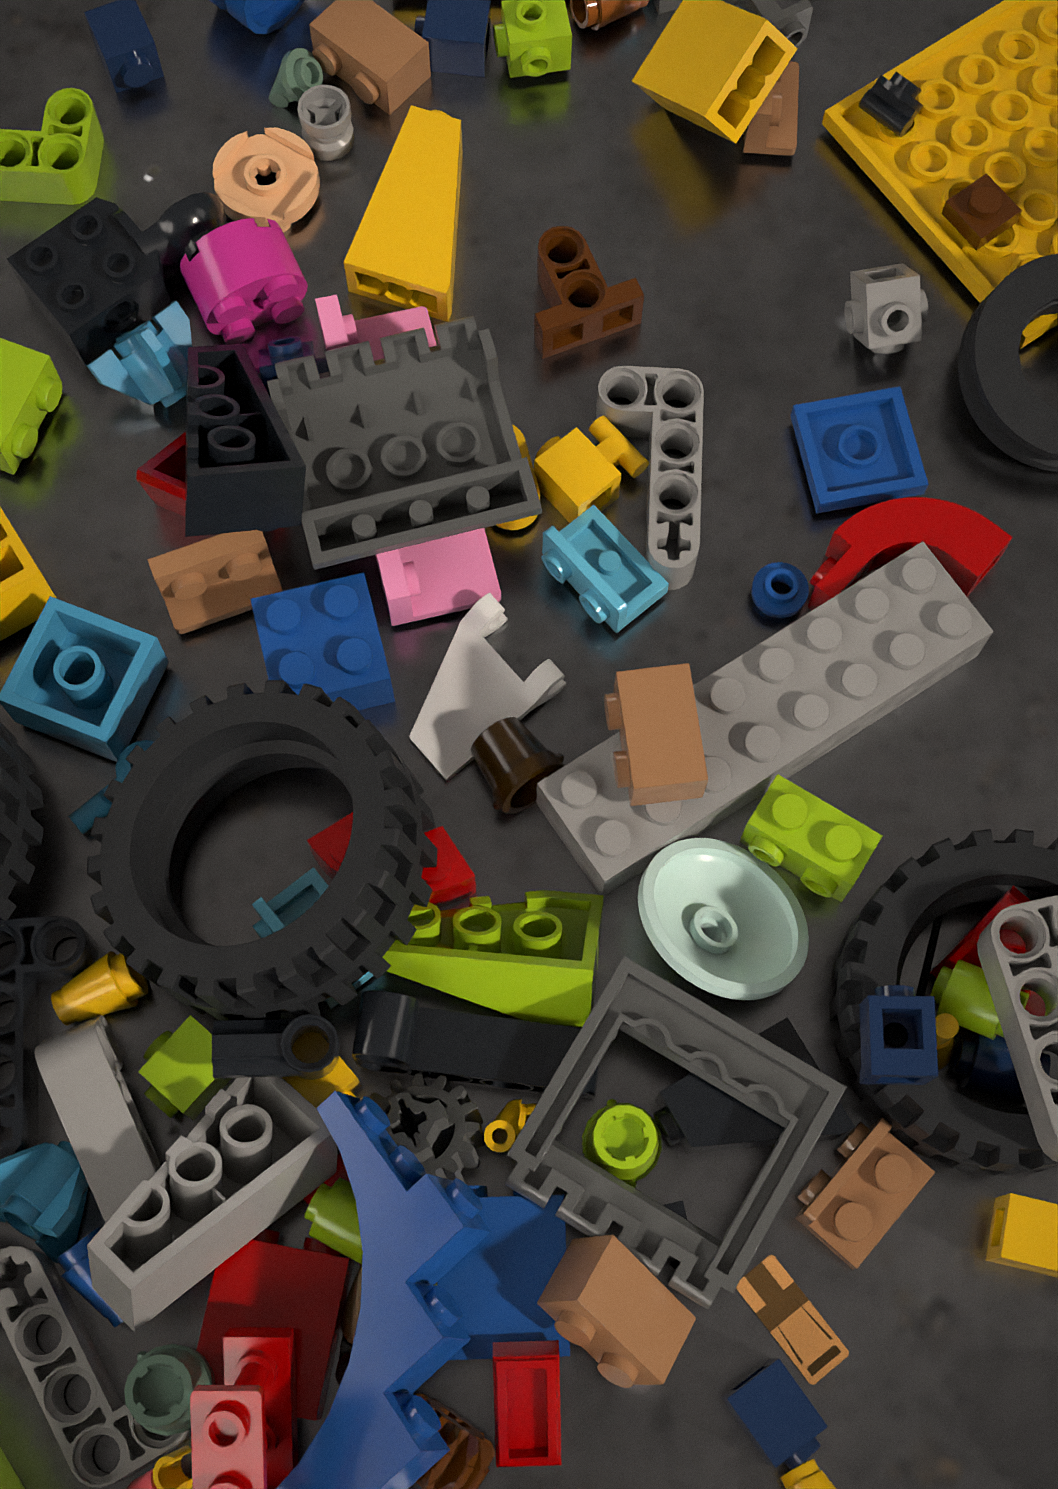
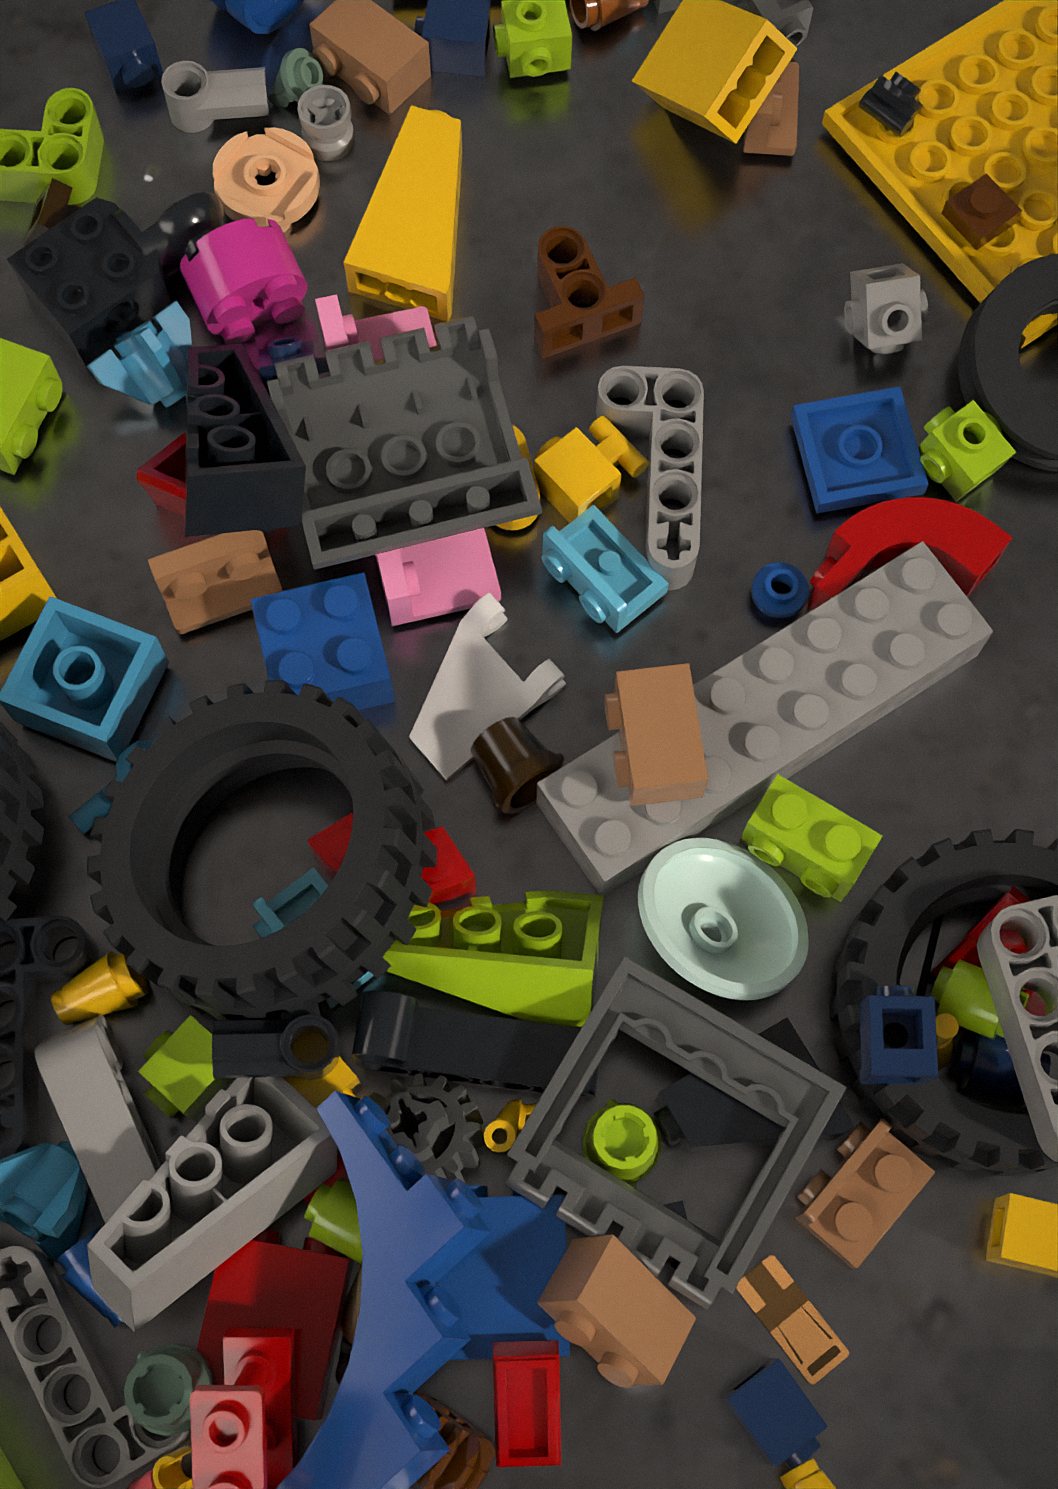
none -> dark brown tile [23,178,81,246]
none -> light grey piece [161,60,270,133]
none -> lime brick [918,400,1016,502]

